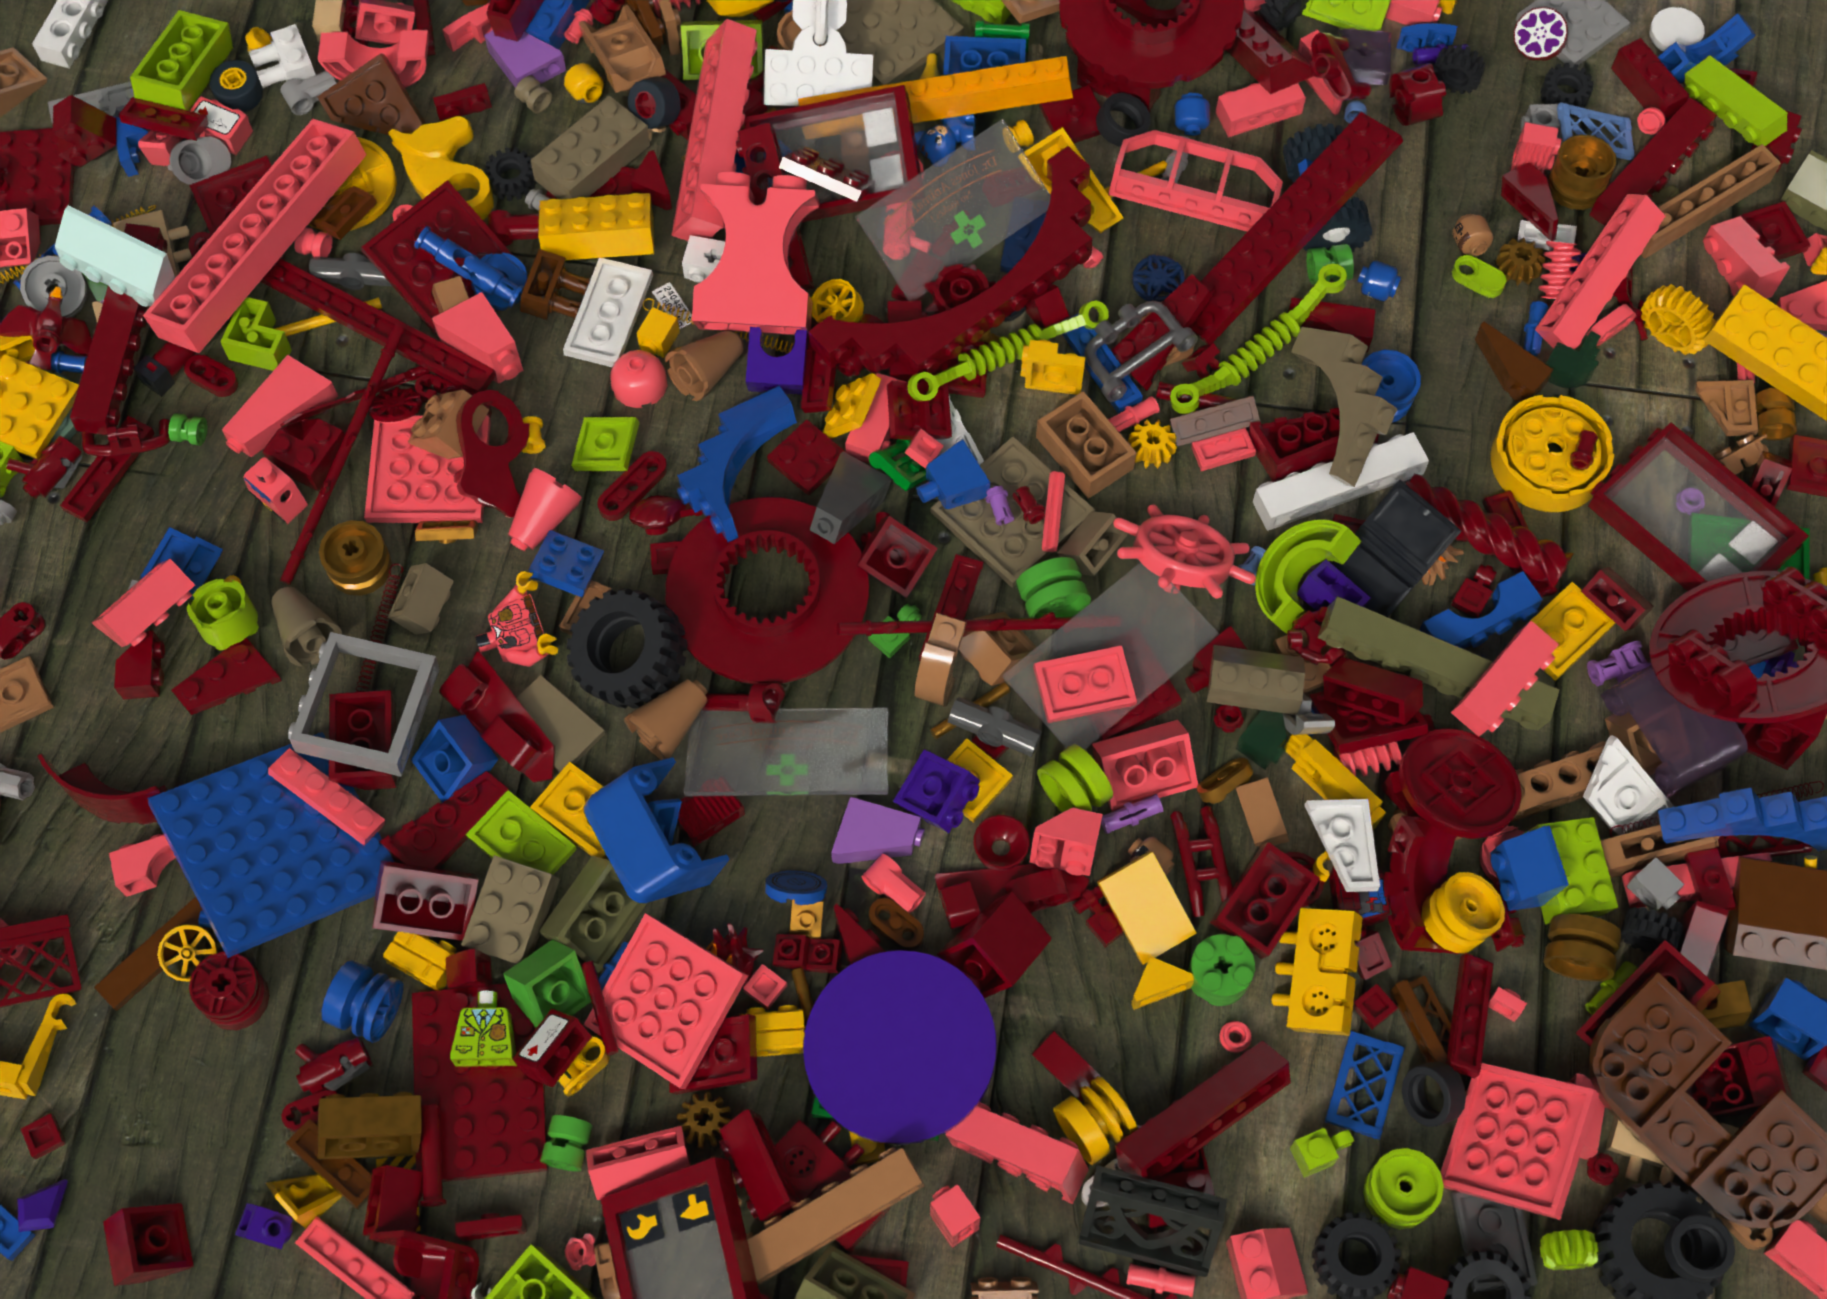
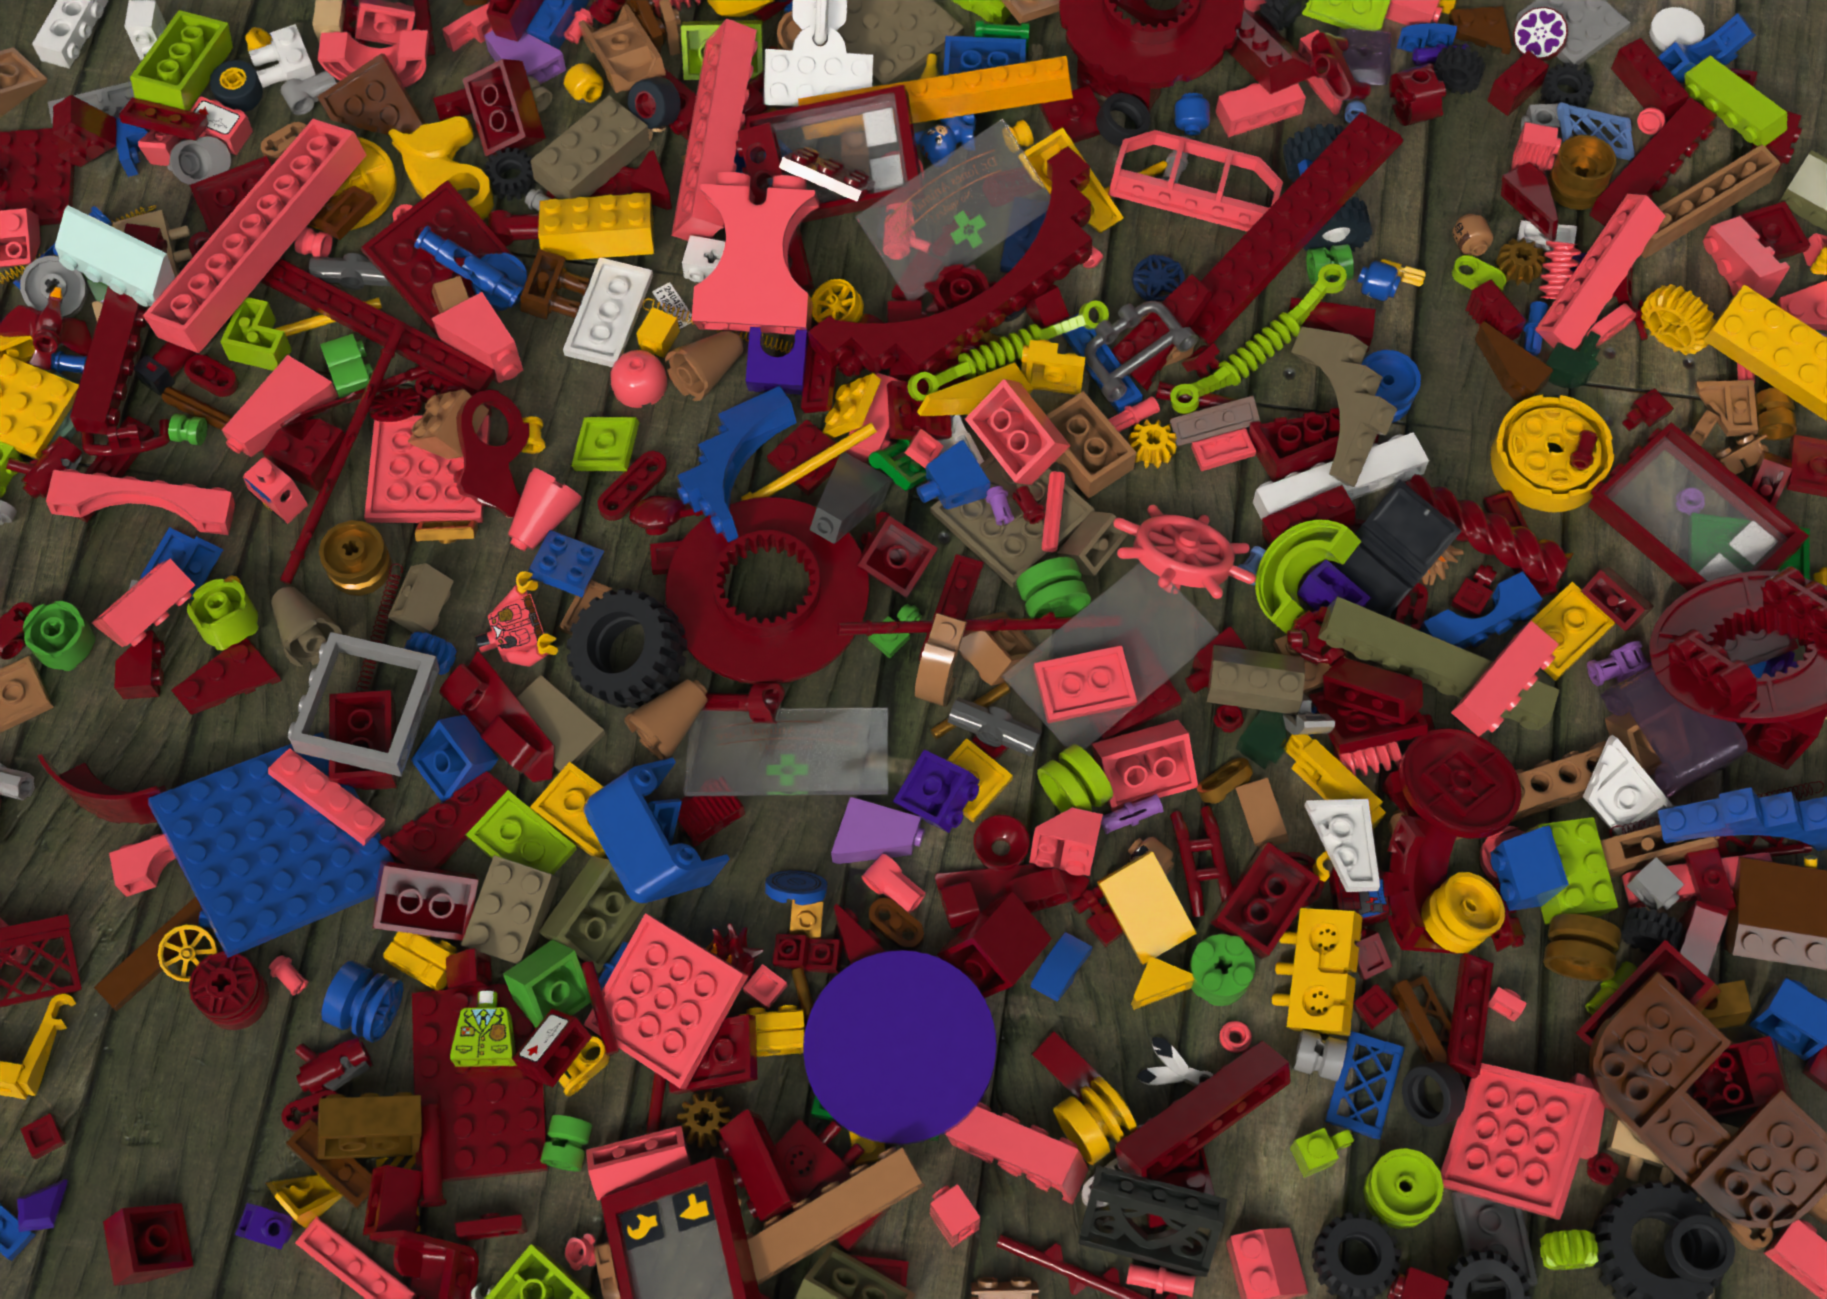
none -> bright green brick [23,601,96,671]
none -> coral arch [46,469,235,535]
none -> white brick [124,0,167,60]
none -> reddish brown axle [161,387,232,430]
none -> medium nougat beam [261,122,306,163]
none -> coral pin [268,955,309,996]
none -> bright green brick [320,334,373,399]
none -> blue gear [404,631,457,675]
none -> dark red slope [462,59,546,157]
none -> dark red bar [646,1072,666,1134]
none -> yellow bar [741,423,877,501]
none -> yellow slope [917,363,1033,416]
none -> coral brick [965,379,1071,485]
none -> blue slope [1031,932,1092,1002]
none -> white piece [1138,1037,1213,1087]
none -> dark red brick [1262,485,1355,547]
none -> light grey wheel [1292,1029,1347,1082]
none -> yellow piece [1380,259,1426,286]
none -> dark red beam [1394,583,1428,630]
none -> reddish brown wing [1449,6,1512,54]
none -> dark red brick [1465,279,1527,341]
none -> dark red brick [1487,50,1549,116]
none -> dark red plate [1622,388,1674,431]
none -> medium nougat piece [1689,410,1720,446]

